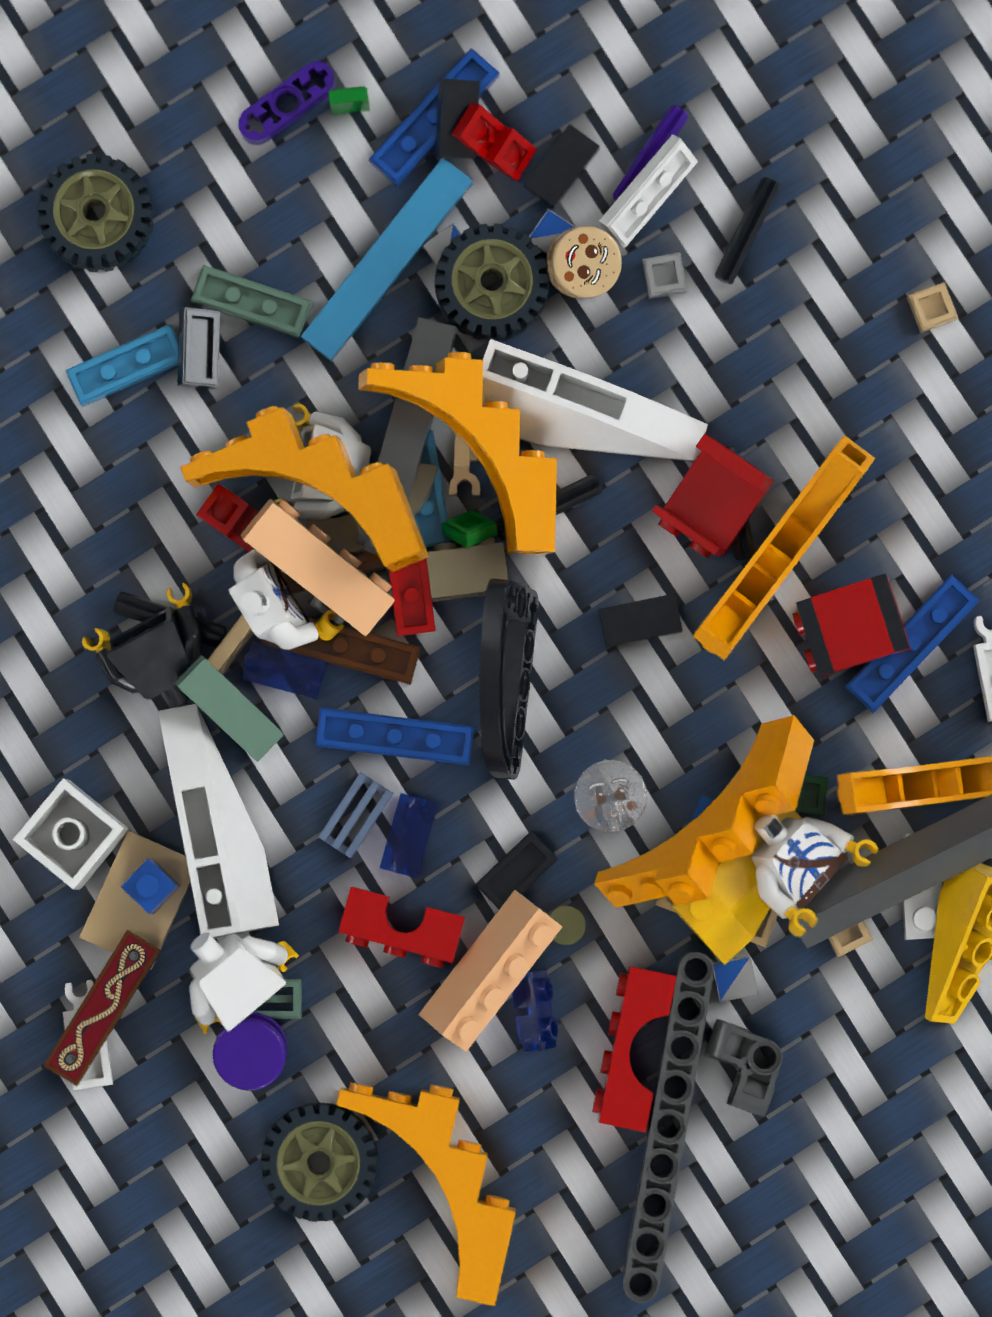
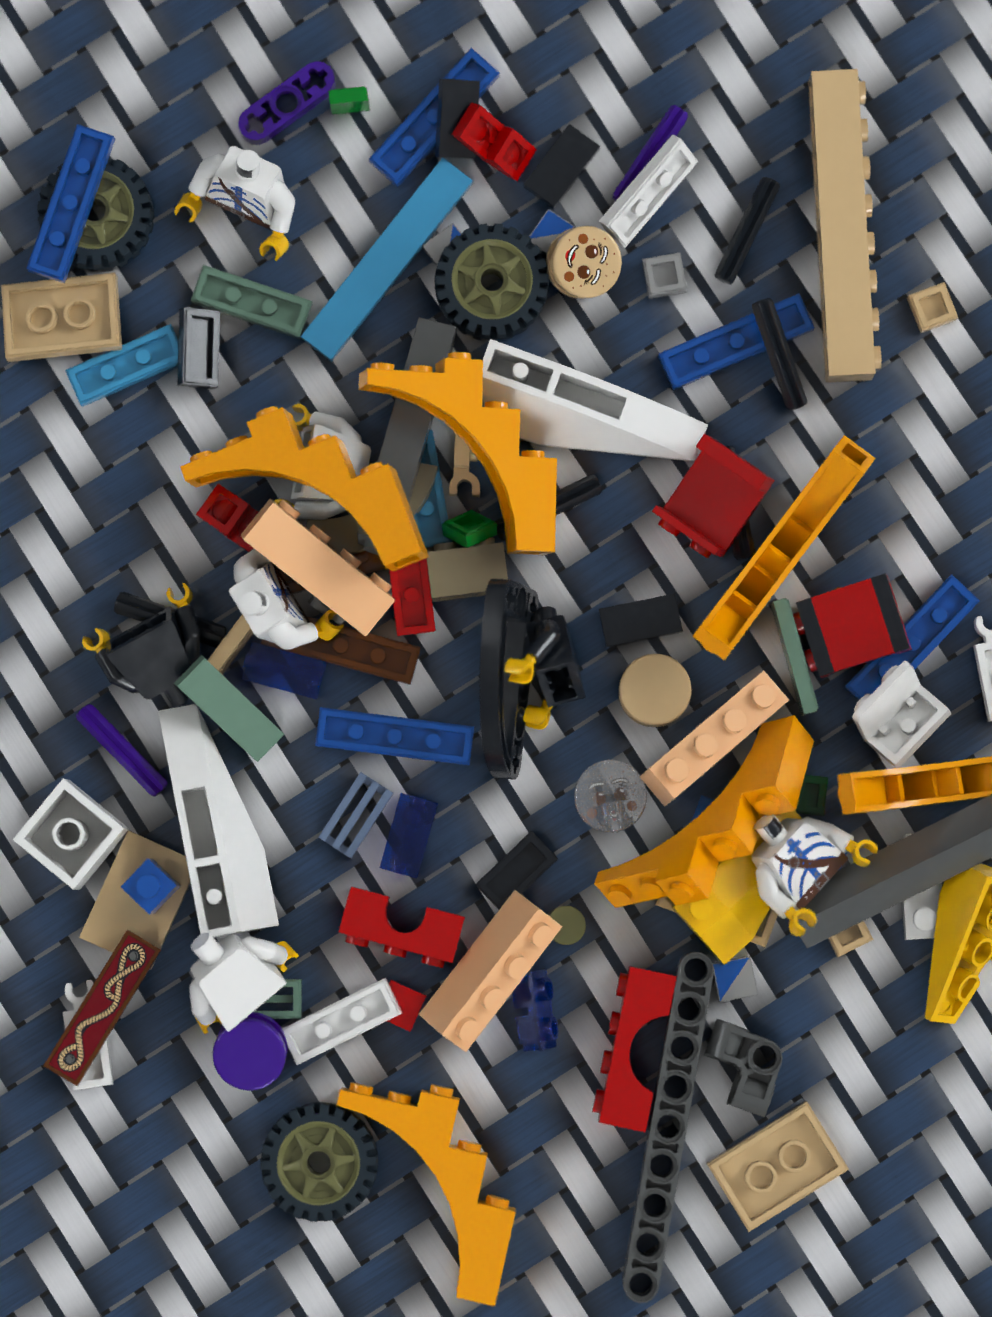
none -> tan tile [1,272,122,362]
none -> blue tile [26,124,115,283]
none -> dark purple axle [76,704,168,797]
none -> white torso [174,146,295,261]
none -> white tile [282,978,403,1065]
none -> red tile [387,980,427,1032]
none -> black torso [505,606,586,730]
none -> tan head [618,654,692,727]
none -> light nougat brick [640,670,789,806]
none -> blue tile [658,293,815,391]
none -> tan tile [706,1101,849,1232]
none -> black axle [752,298,807,410]
none -> sand green tile [771,598,819,717]
none -> tan brick [808,69,882,382]
none -> white bracket [852,661,951,768]

